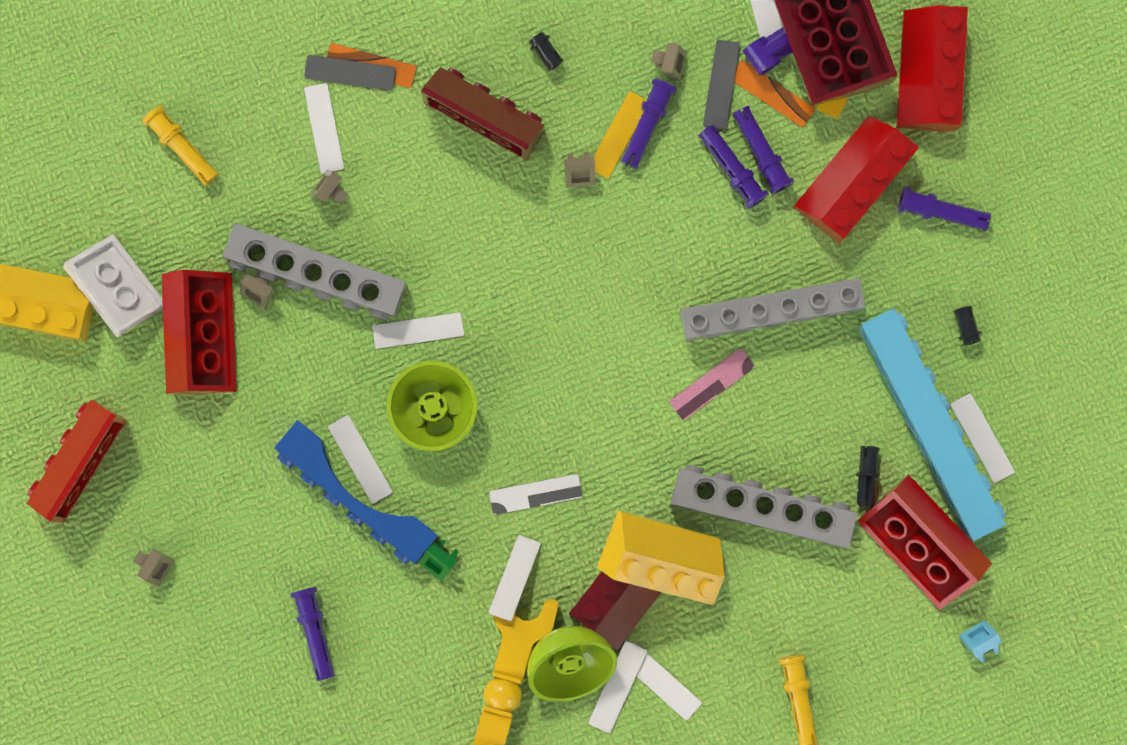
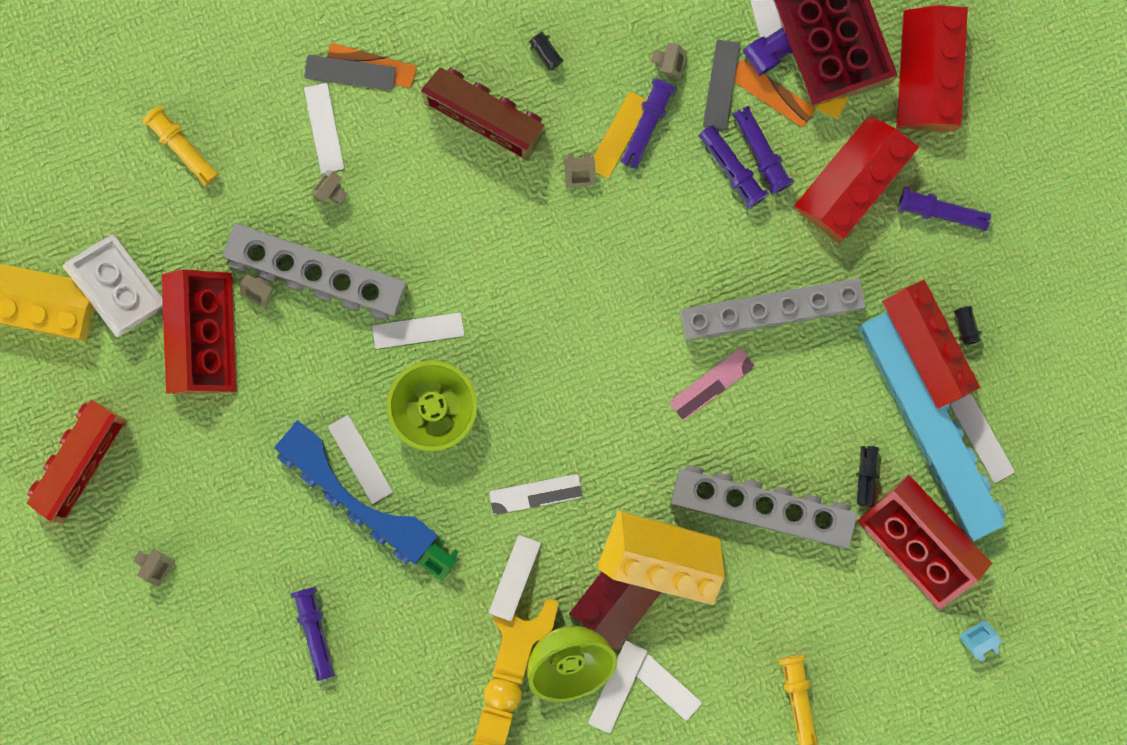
none -> red slope [882,279,981,409]

